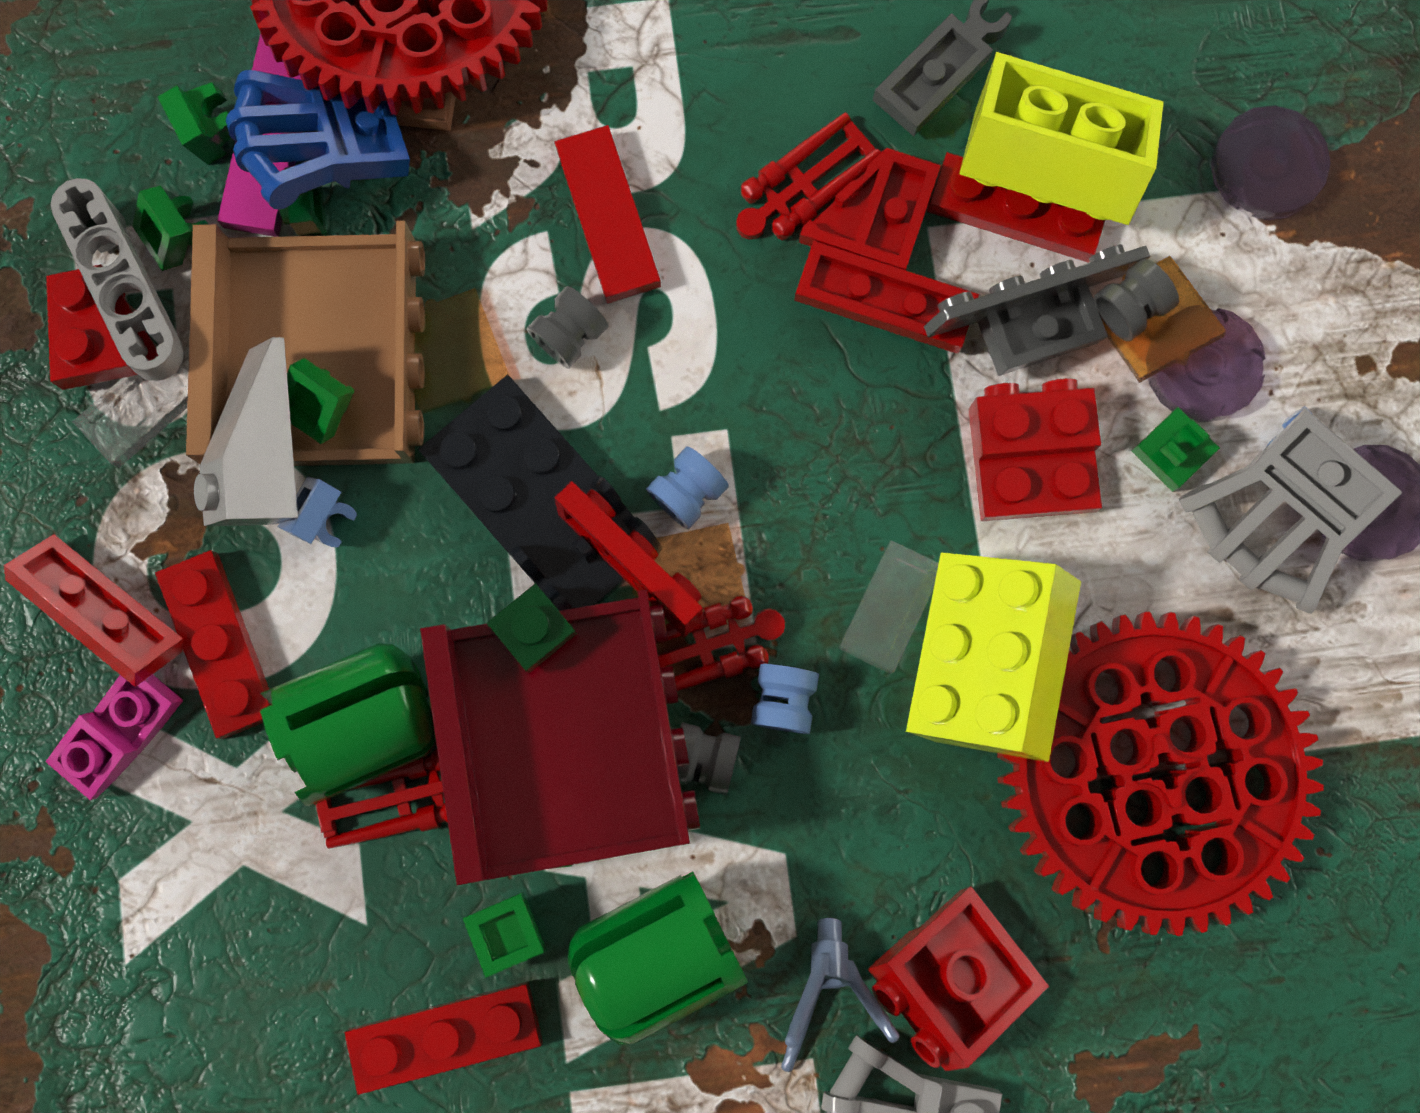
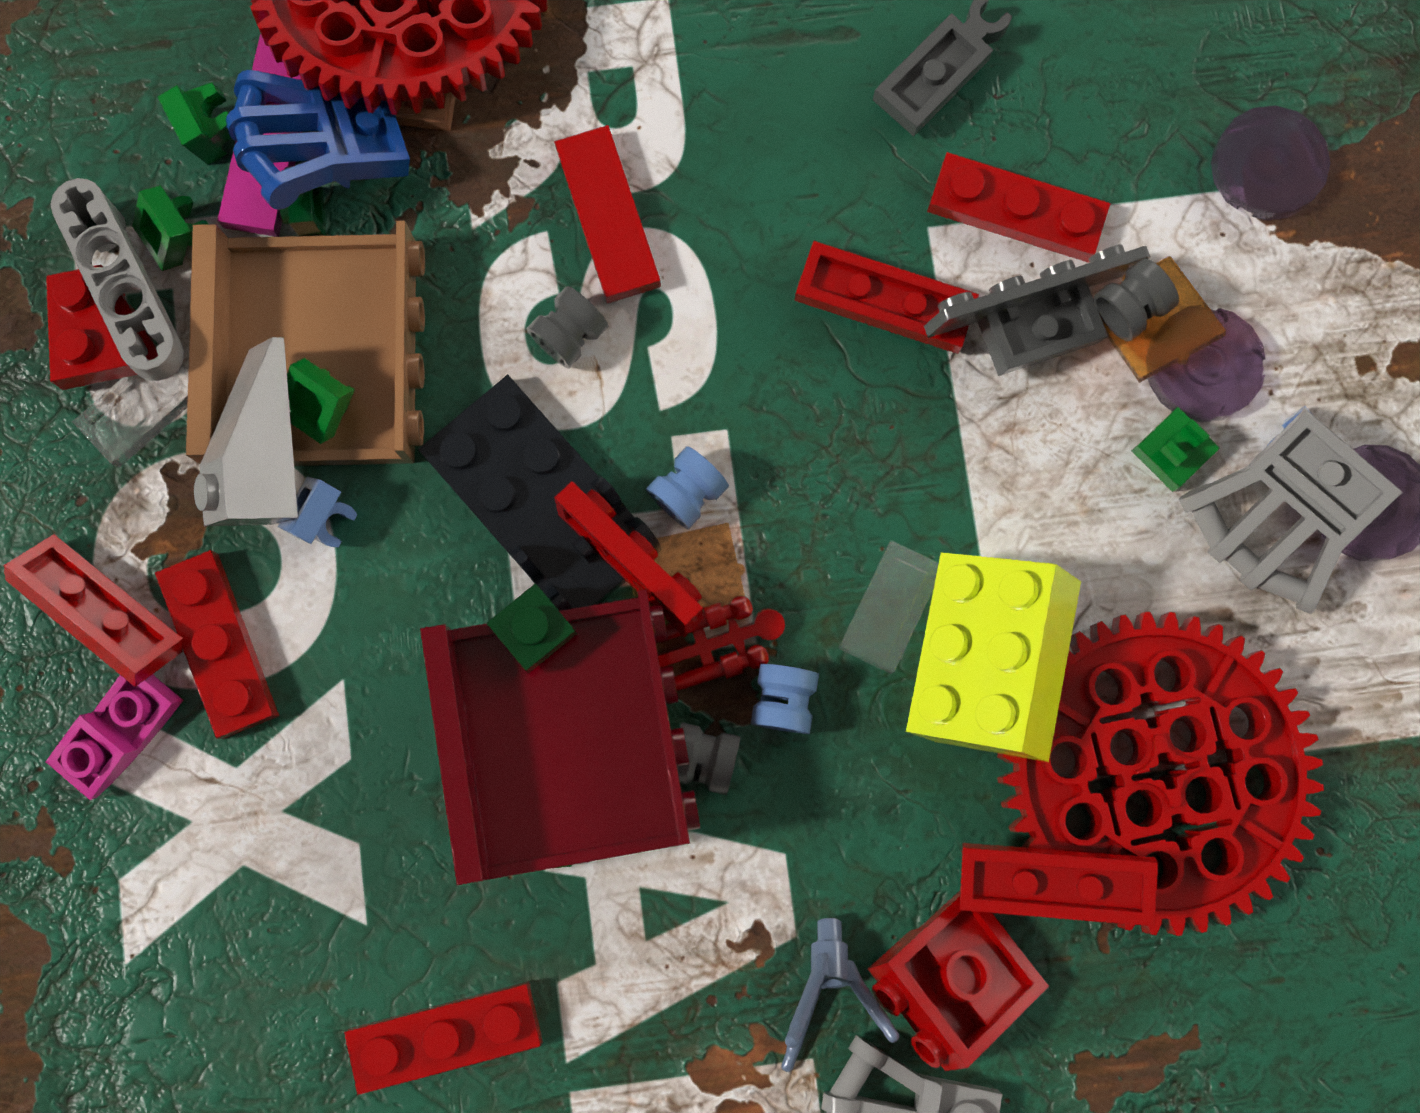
green cylinder [260,643,436,807] -> none
red piece [315,749,448,849] -> none
clear orange piece [414,288,510,414] -> none
green tile [462,892,547,978] -> none
green cylinder [567,871,748,1045] -> none
red piece [736,112,881,241] -> none
red wing [799,148,941,270] -> none
neon yellow brick [959,52,1164,225] -> none
red plate [968,378,1102,521] -> none
none -> red plate [960,843,1158,927]

